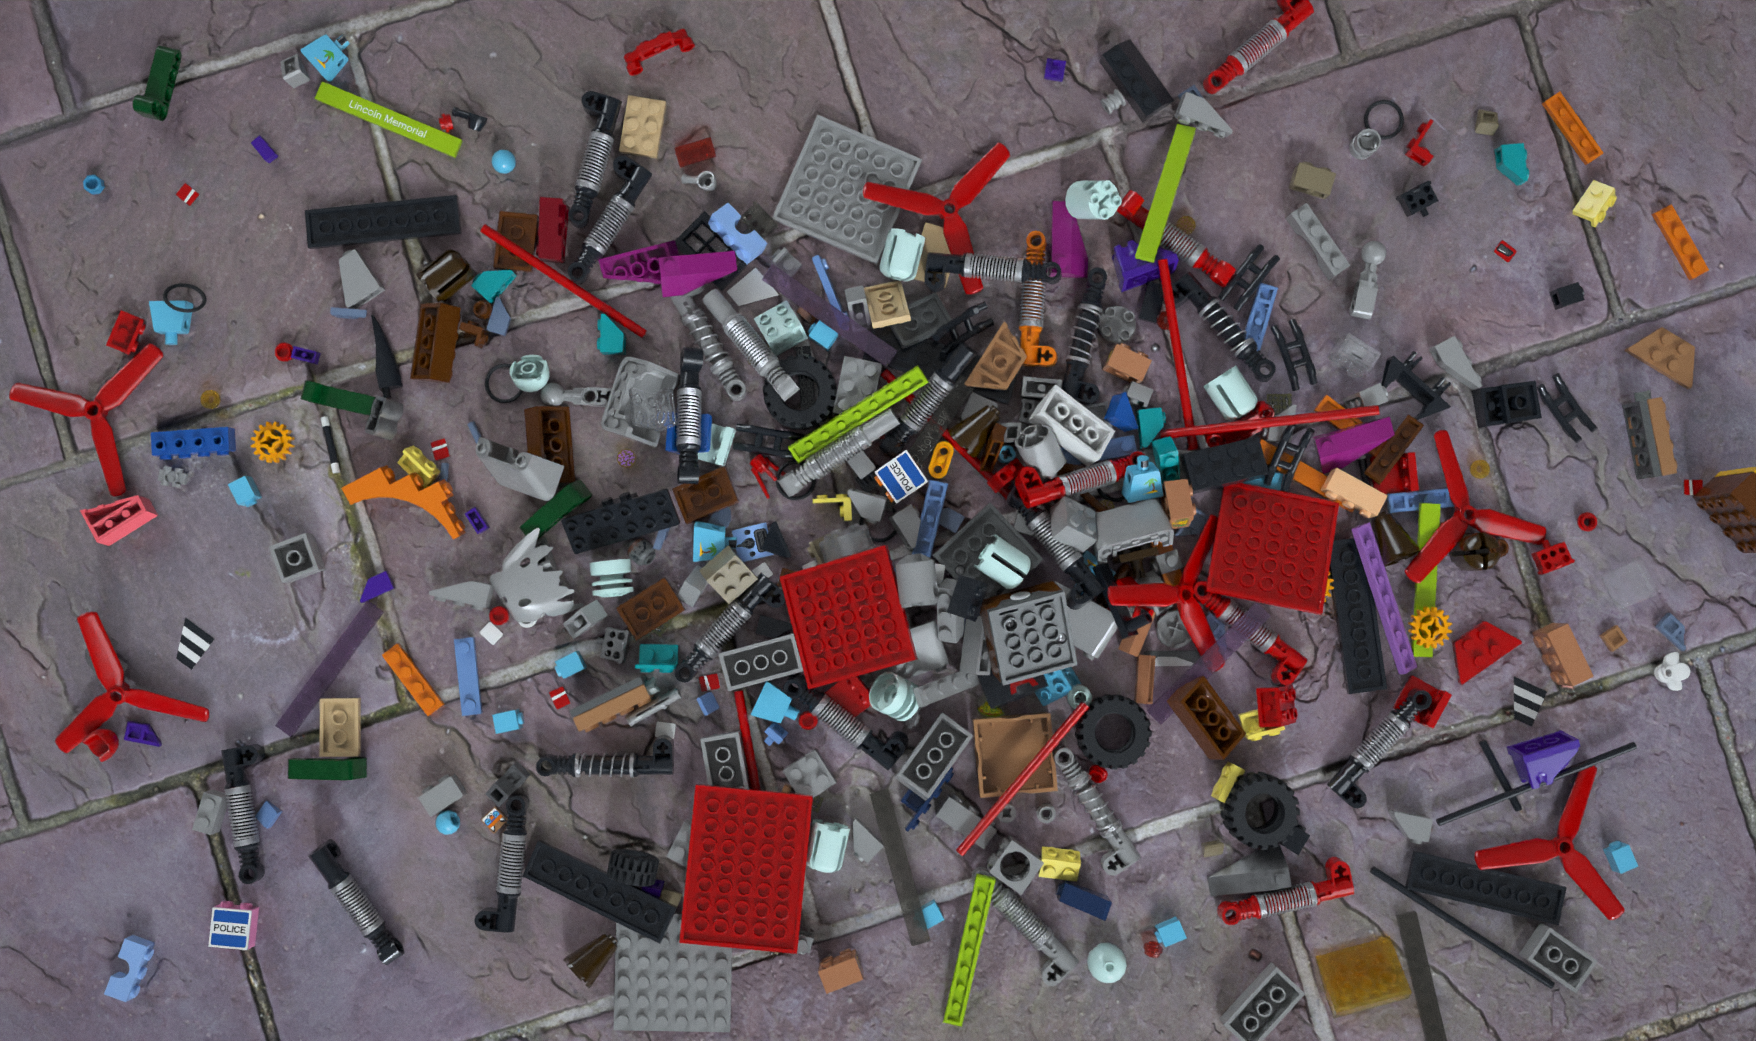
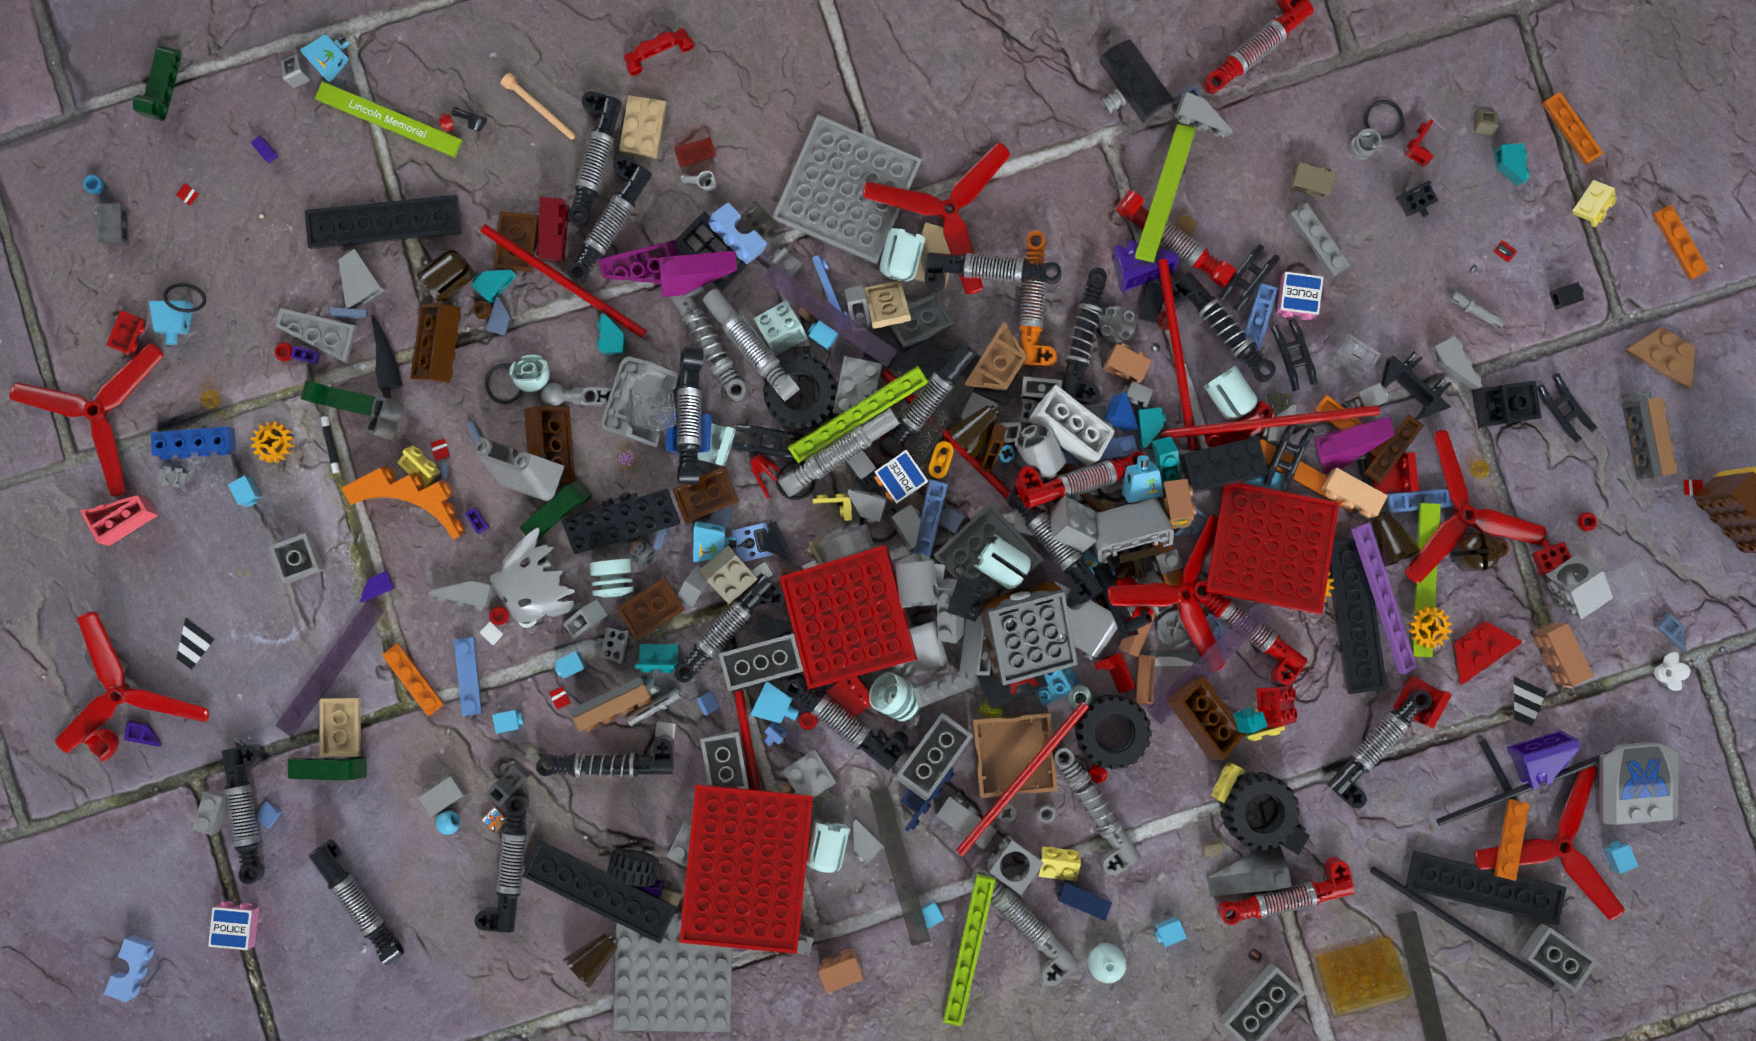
reddish brown bracket [459,320,488,349] -> none
medium azure piece [492,150,516,174] -> none
red sticker [699,673,720,692] -> none
white sticker [727,268,779,306] -> none
black piece [933,301,994,358] -> none
red piece [986,458,1024,494] -> none
dark purple tile [1044,58,1066,82] -> none
magenta wedge [1049,201,1088,278] -> none
light aqua cylinder [1065,180,1122,220] -> none
clear red plate [1143,941,1163,958] -> none
light grey beam [1349,241,1386,320] -> none
light grey slope [1388,809,1433,844] -> none
medium nougat tile [1599,625,1628,652] -> none
none -> flat silver brick [95,203,129,246]
none -> light grey wing [276,308,357,363]
none -> light nougat piece [500,72,576,140]
none -> red bracket [1094,652,1135,693]
none -> teal brick [1233,707,1267,733]
none -> piece [1276,272,1323,320]
none -> light grey pin [1450,290,1506,329]
none -> orange plate [1494,799,1529,881]
none -> light grey brick [1546,554,1613,619]
none -> light grey wedge [1599,742,1679,825]

